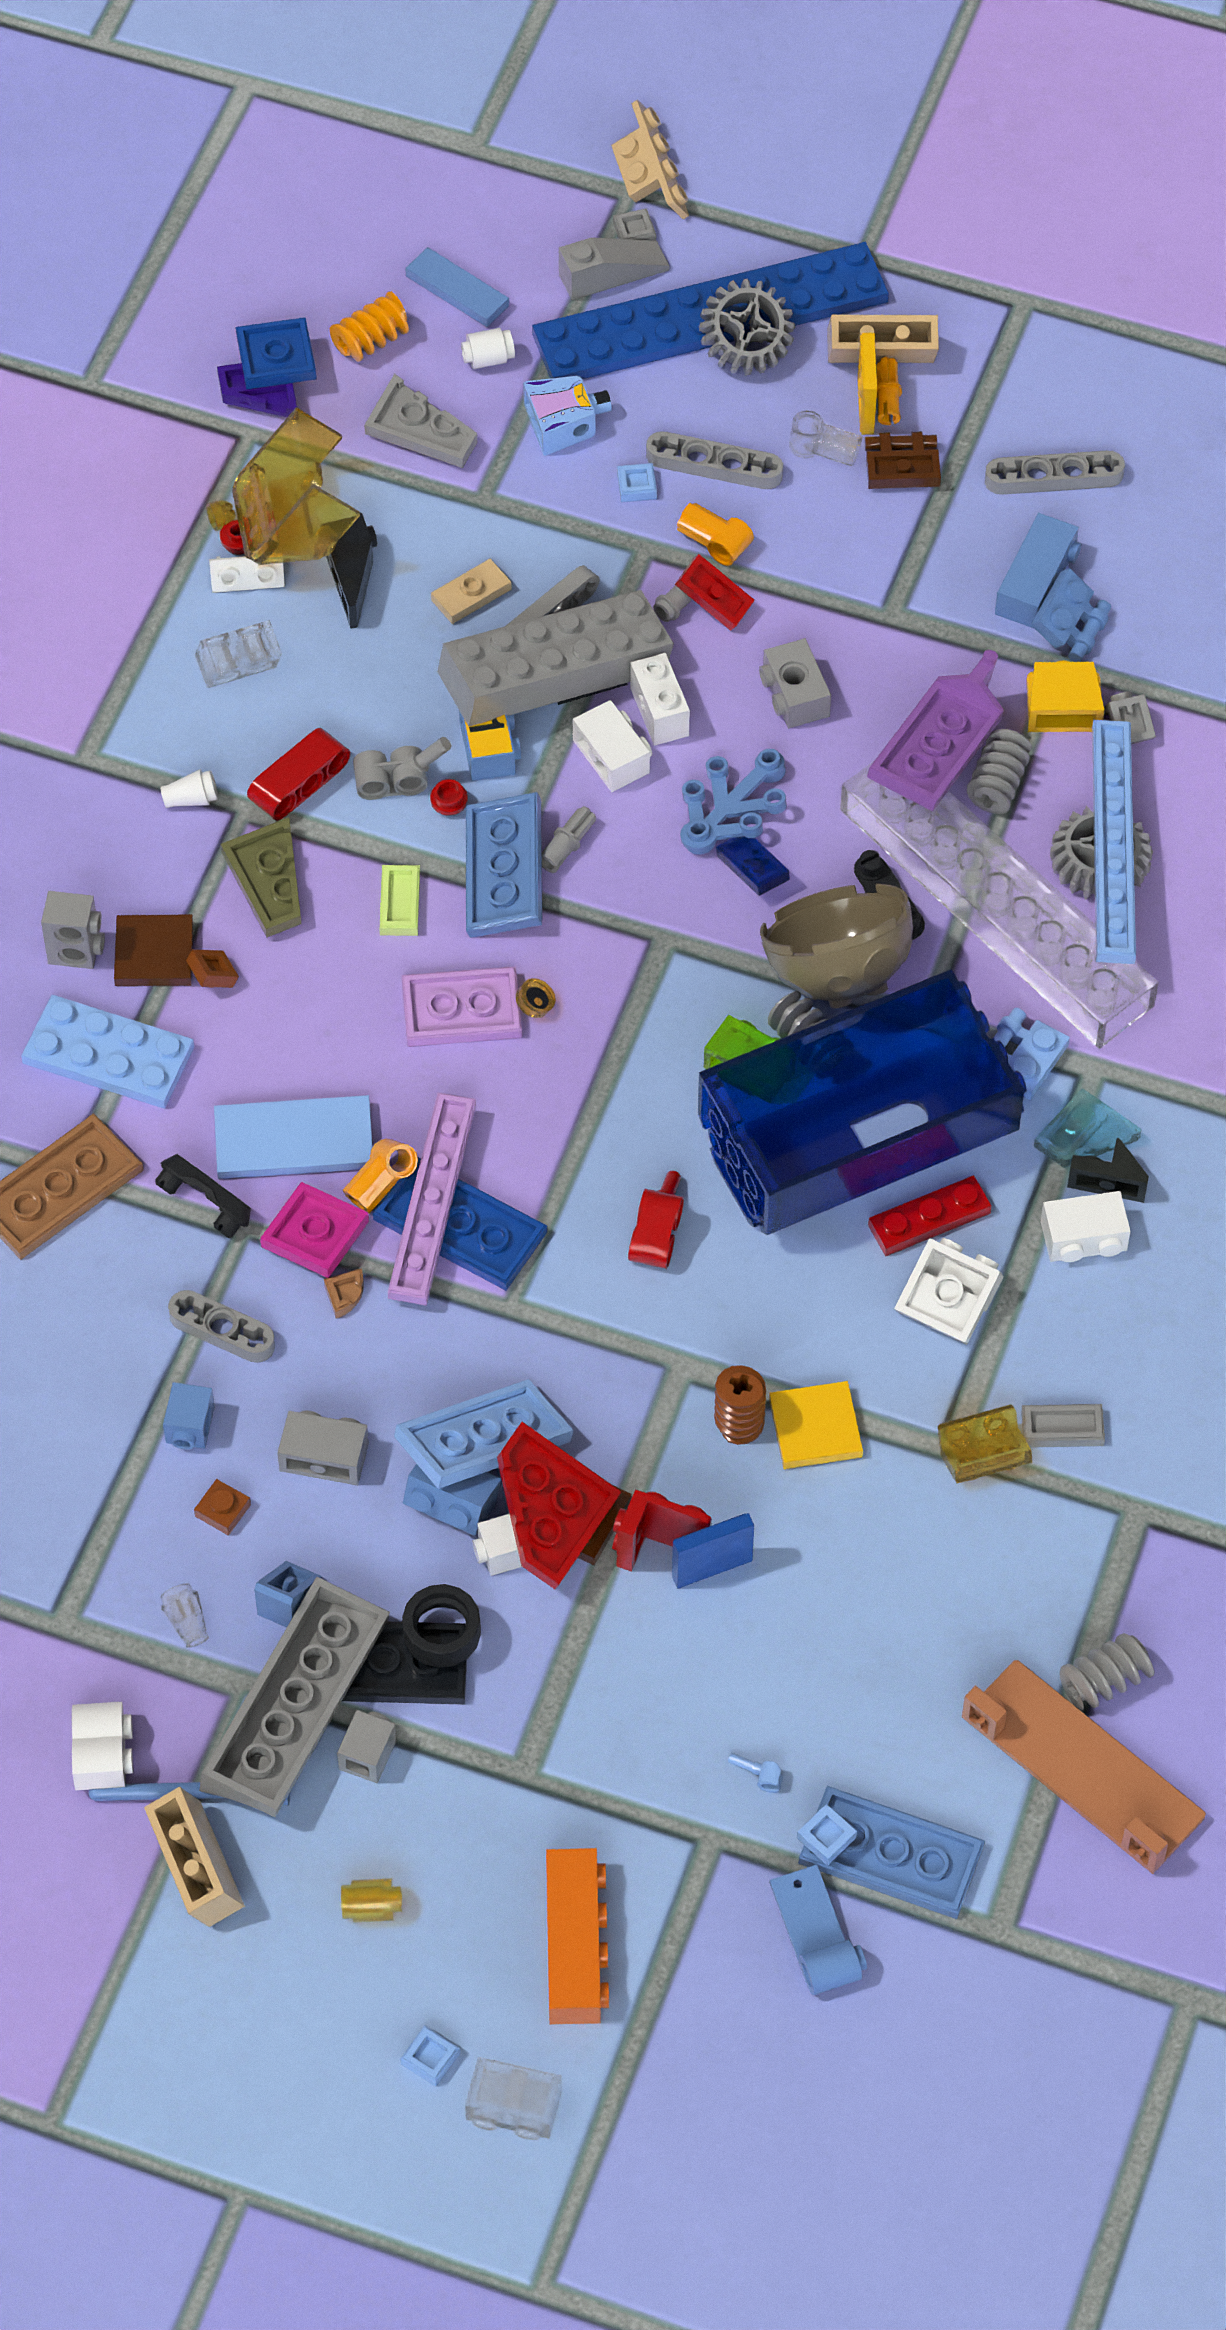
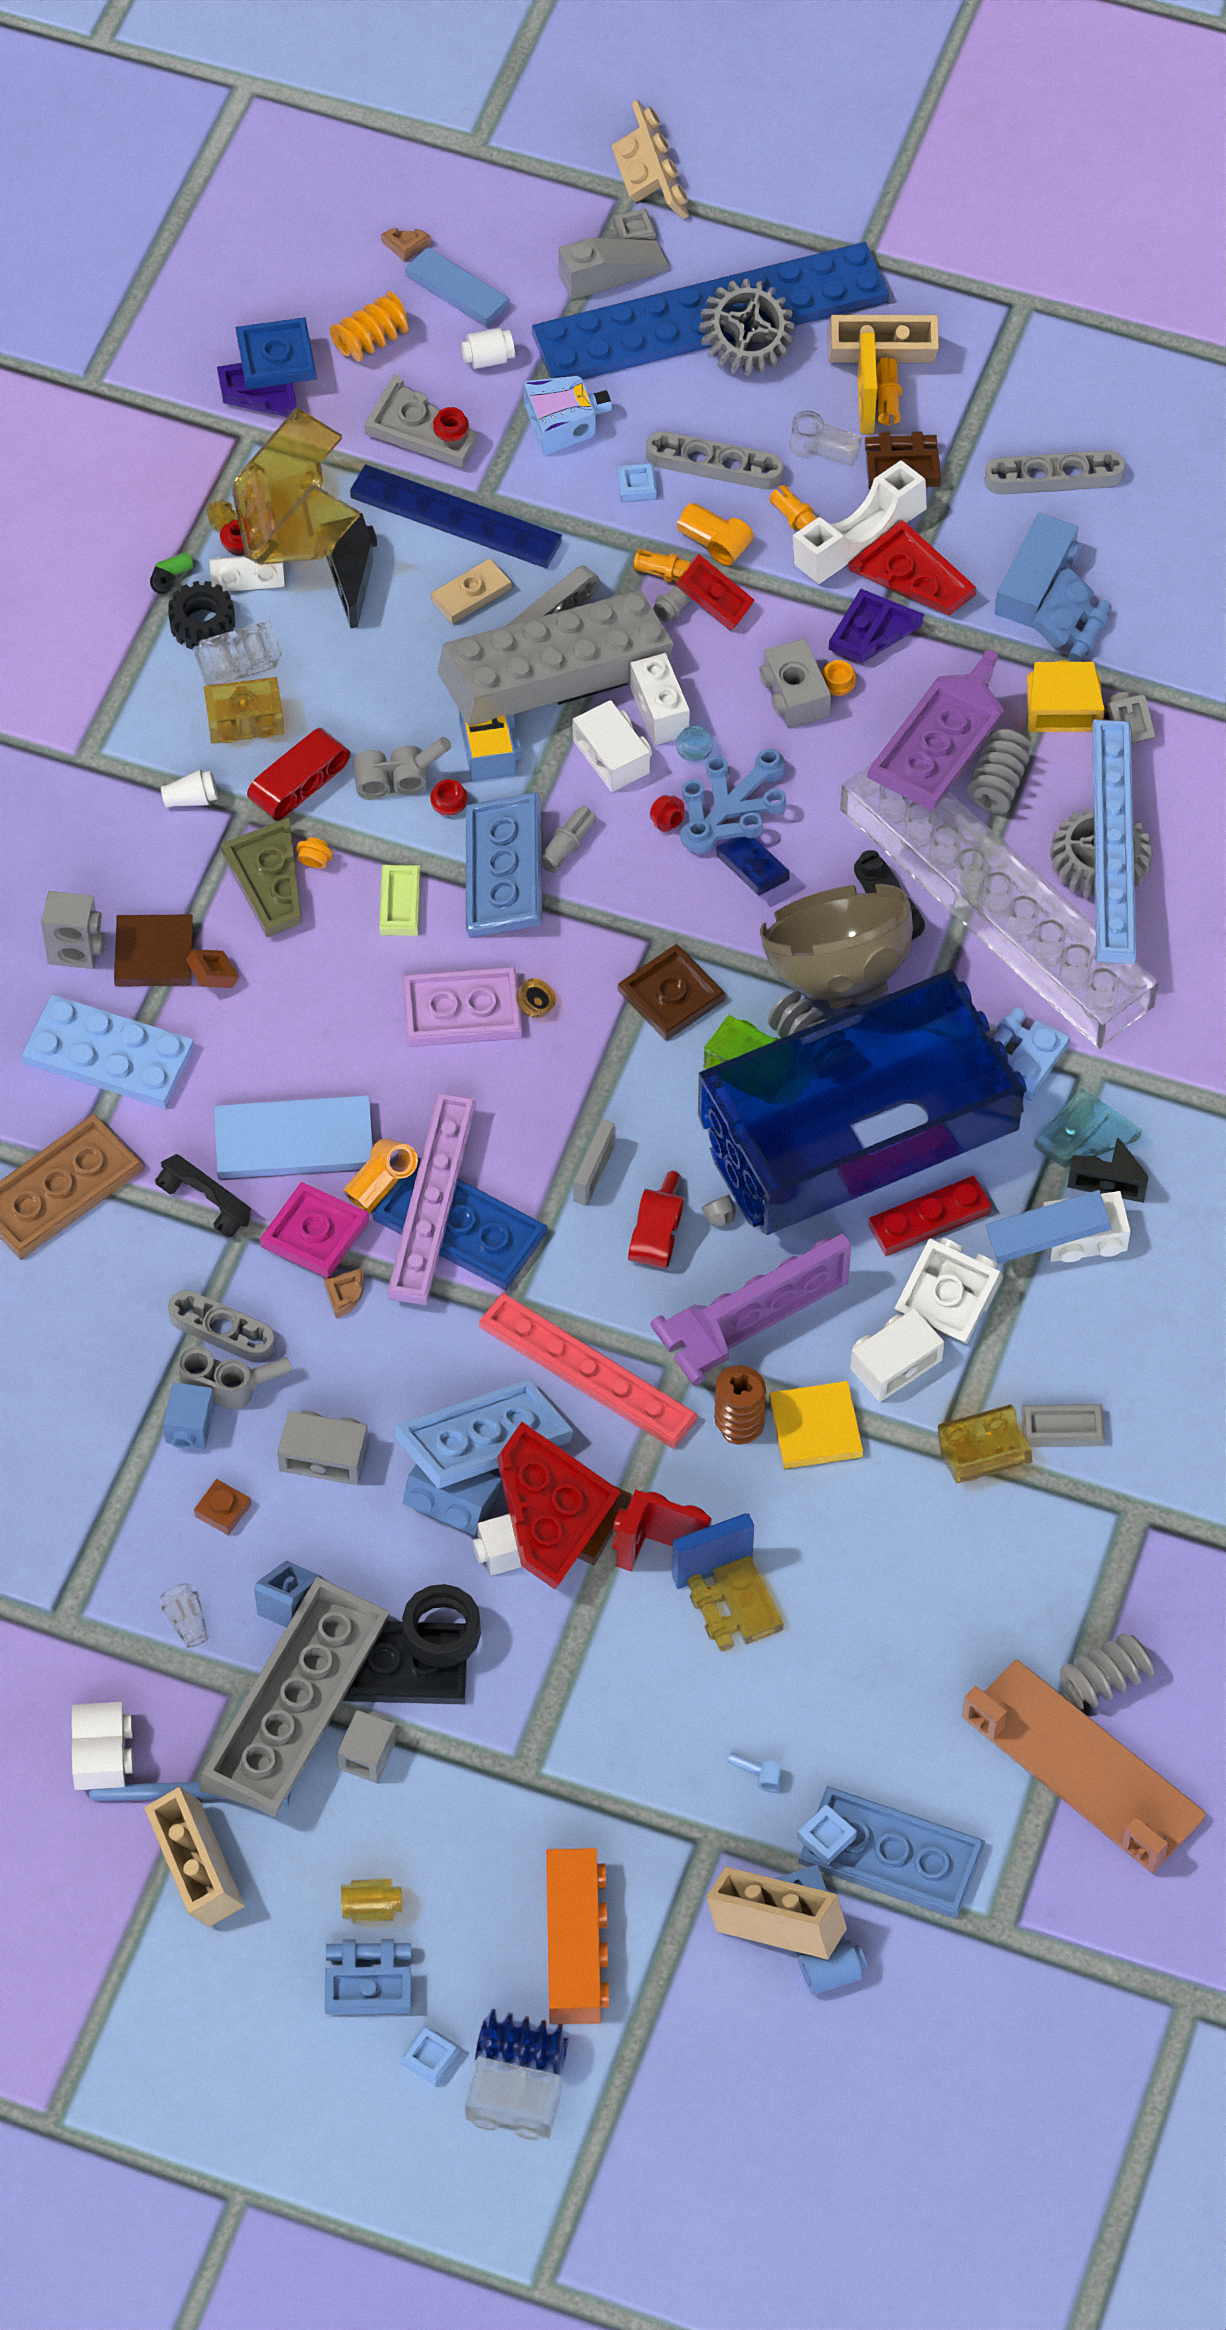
none -> arm [150,552,194,594]
none -> black tyre [168,581,235,651]
none -> light grey beam [178,1346,292,1410]
none -> clear yellow brick [203,677,284,744]
none -> light orange plate [296,837,334,869]
none -> medium blue plate [325,1939,411,2014]
none -> clear blue tile [350,464,562,569]
none -> medium nougat tile [381,228,431,262]
none -> red plate [433,407,469,442]
none -> clear blue piece [475,2008,569,2079]
none -> coral tile [479,1292,698,1449]
none -> light grey tile [573,1119,615,1206]
none -> reddish brown tile [618,944,725,1041]
none -> light orange pin [633,548,690,583]
none -> red plate [650,795,685,832]
none -> medium lavender hinge [650,1233,852,1386]
none -> clear light blue plate [676,726,713,762]
none -> clear yellow plate [687,1556,783,1652]
none -> light grey hinge [701,1194,736,1227]
none -> tan brick [706,1867,847,1960]
none -> light orange pin [769,485,817,531]
none -> white arch [792,460,927,584]
none -> light orange plate [821,660,857,696]
none -> dark purple wing [828,589,924,663]
none -> red wing [848,520,976,616]
none -> white brick [850,1308,944,1403]
none -> medium blue tile [985,1190,1112,1264]

